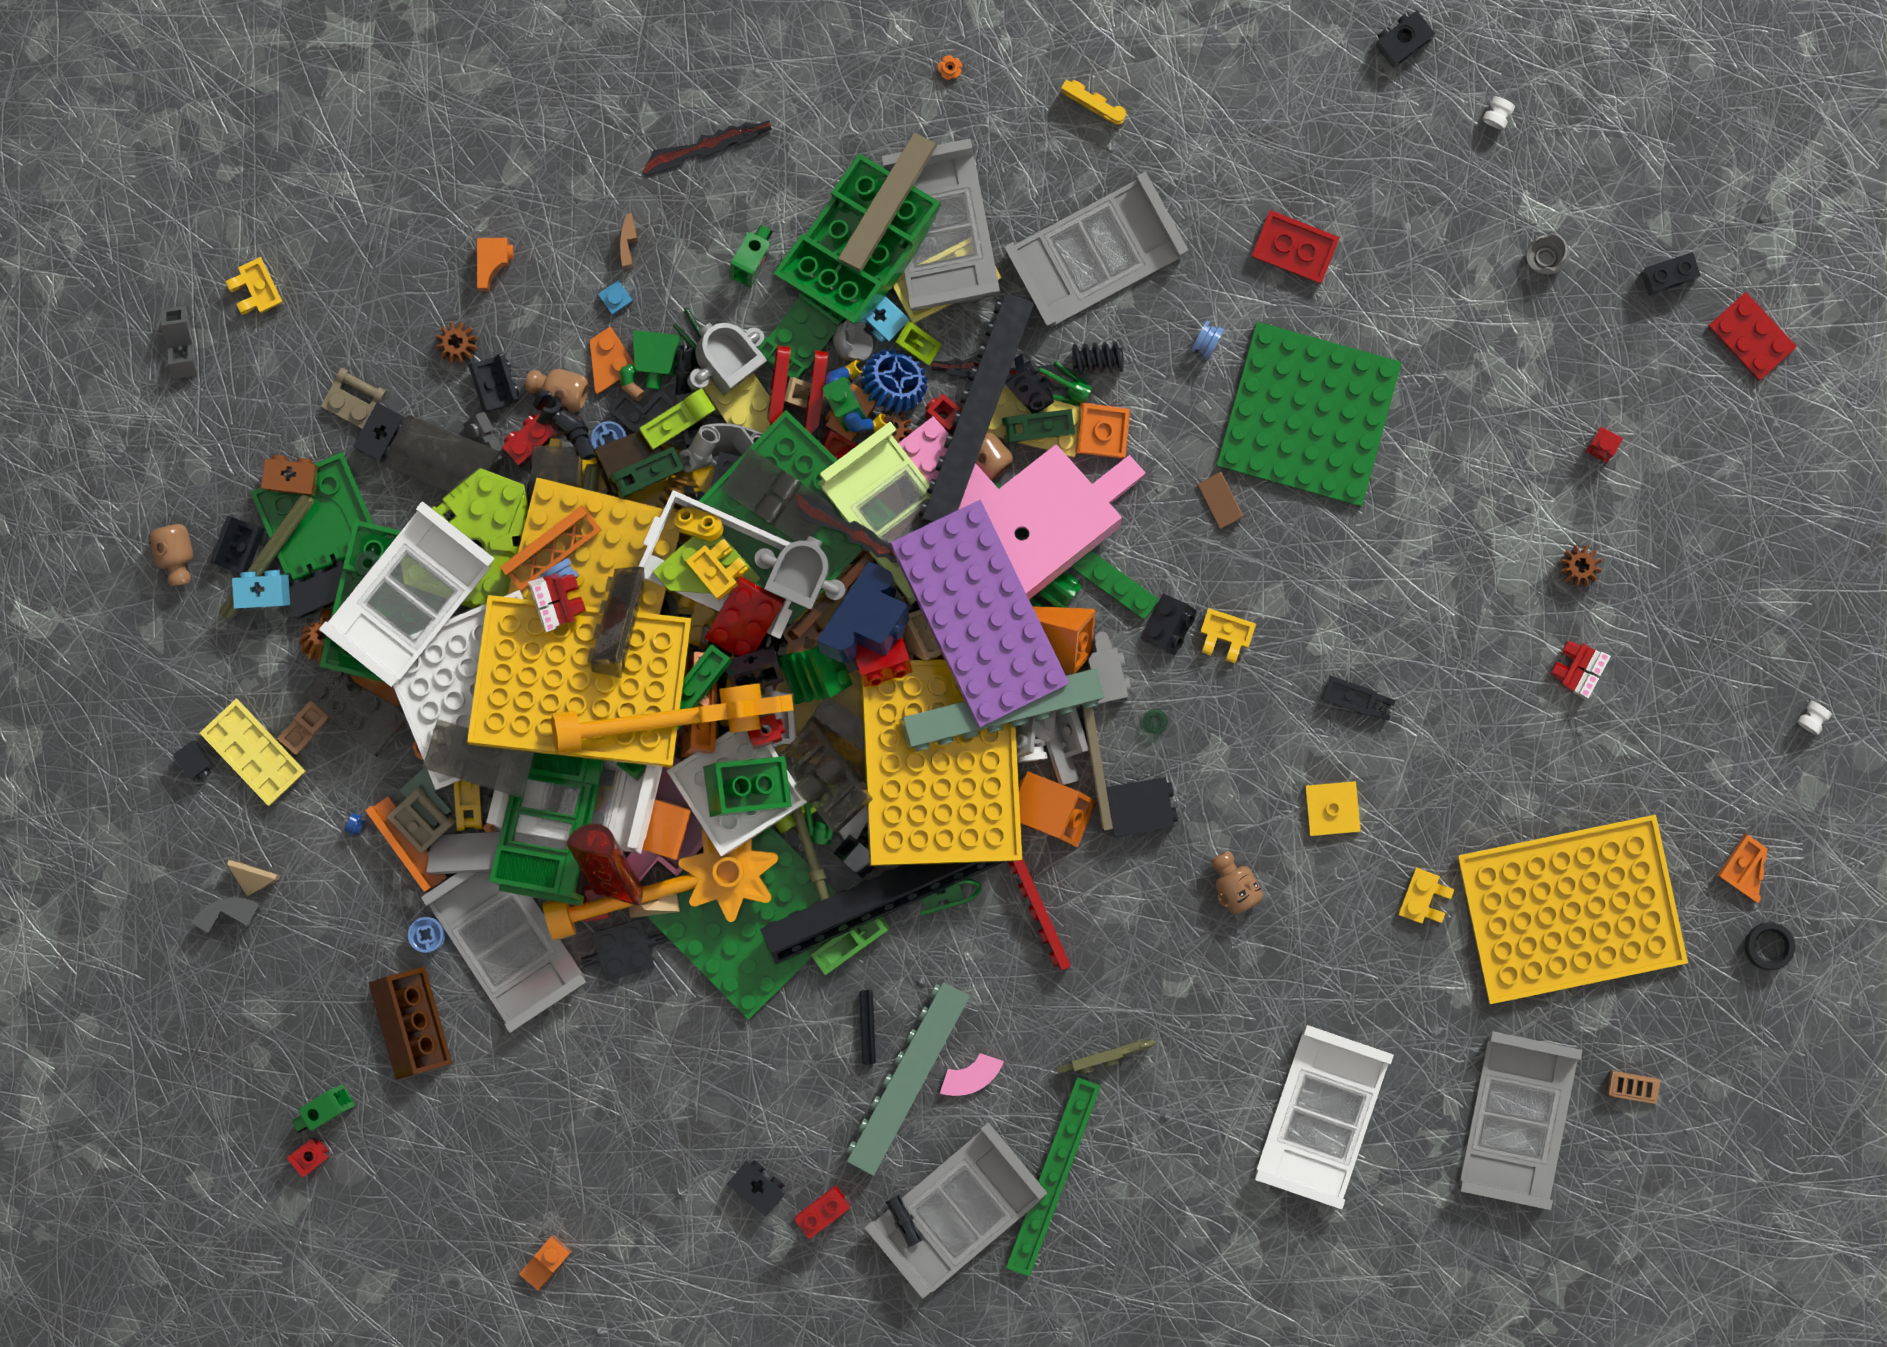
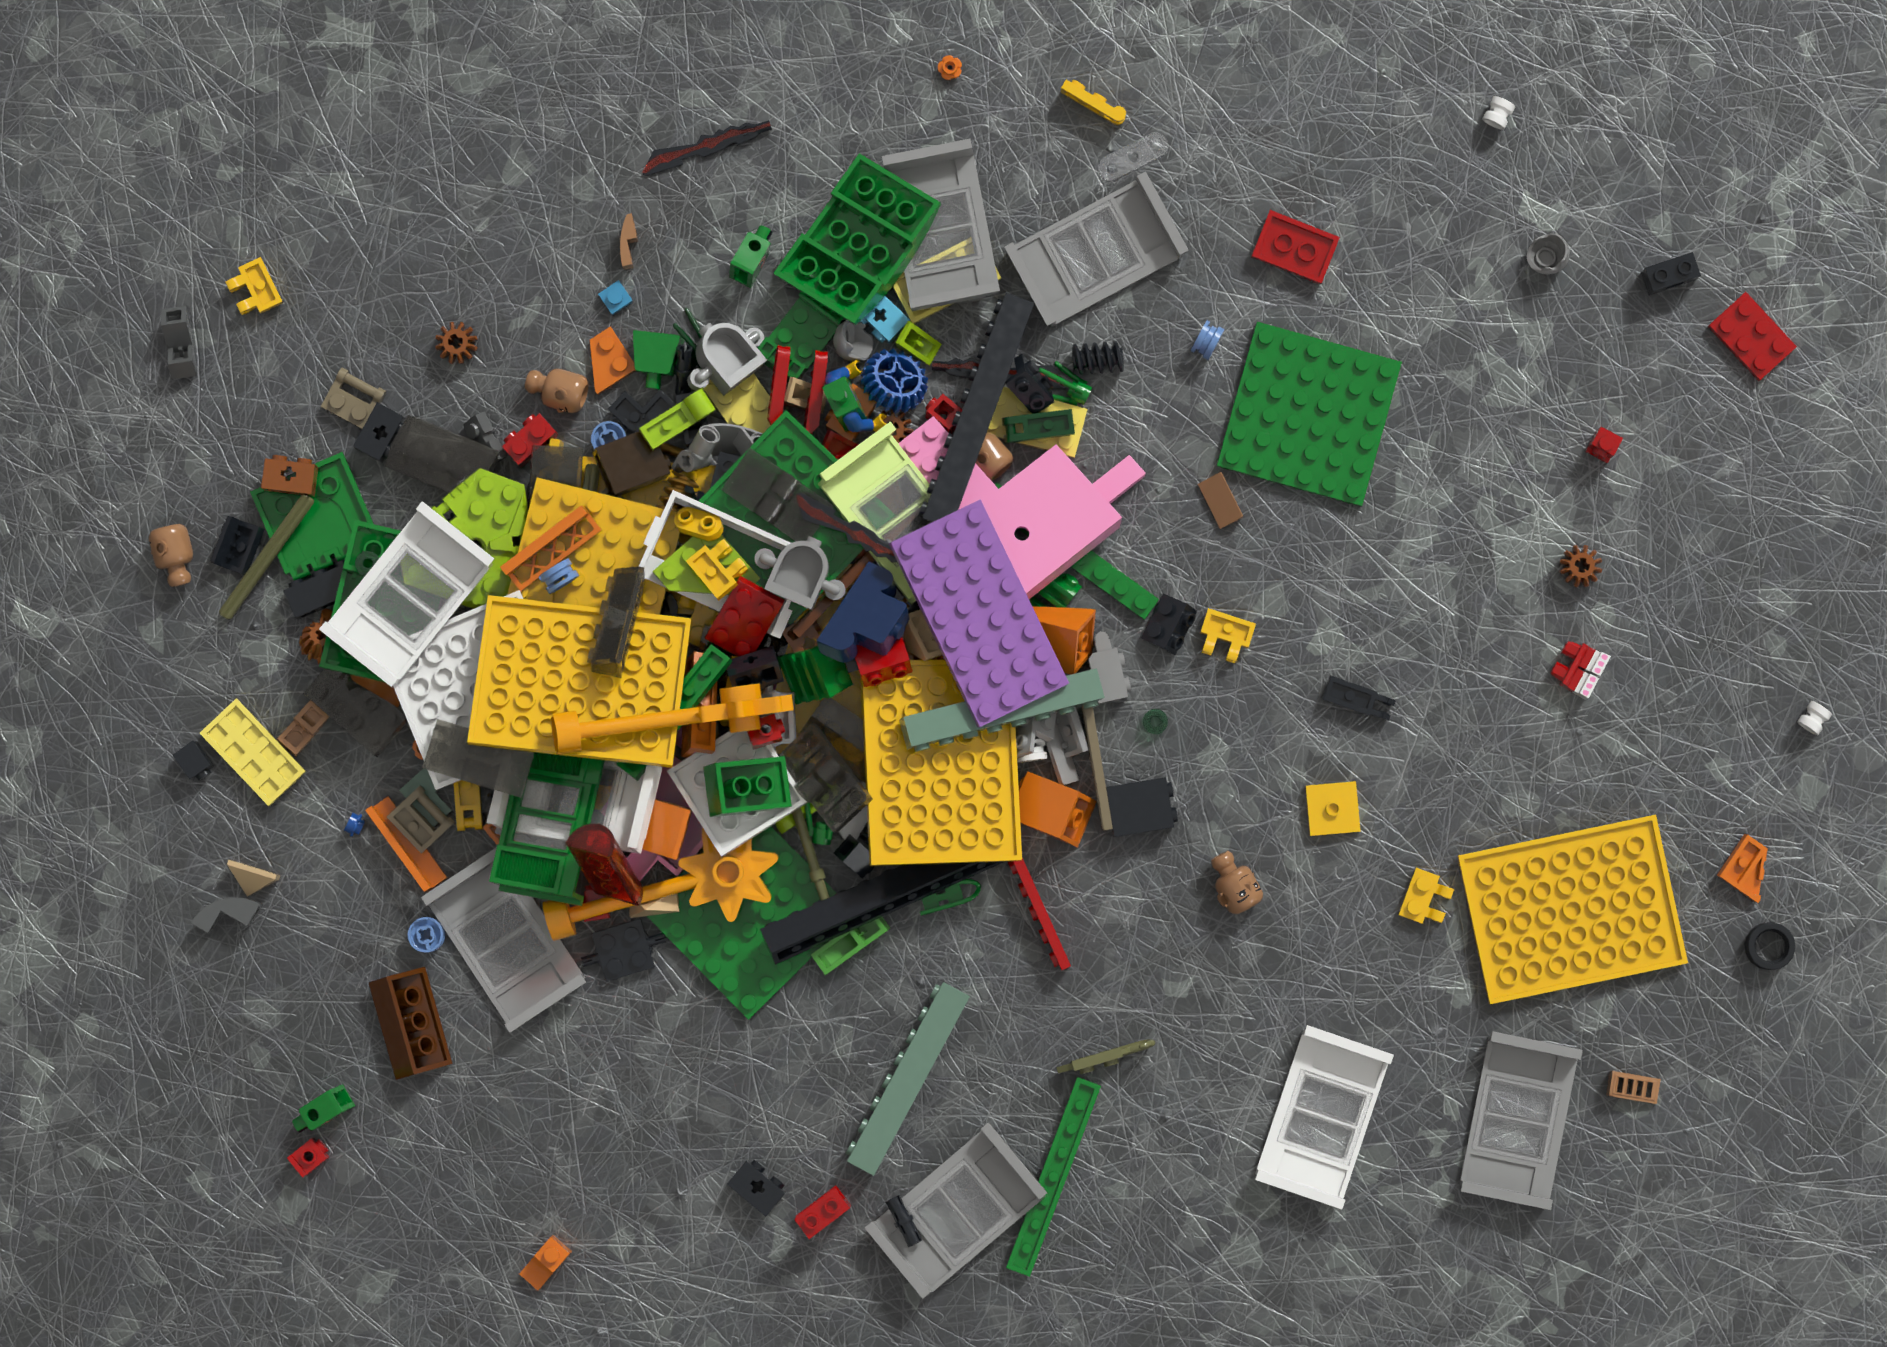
medium azure brick [232,570,290,609] -> none
light grey piece [426,832,501,875] -> none
black bracket [468,353,519,412] -> none
orange arch [477,238,514,292] -> none
hips [528,573,586,632] -> none
black piece [533,390,597,460] -> none
dark green plate [609,446,684,499] -> none
arm [619,364,645,402] -> none
dark tan tile [838,132,937,272] -> none
black axle [859,990,876,1065] -> none
bright pink tile [940,1053,1004,1096] -> none
orange plate [1075,403,1130,459] -> none
black brick [1375,11,1435,69] -> none
none -> clear plate [1099,132,1168,182]

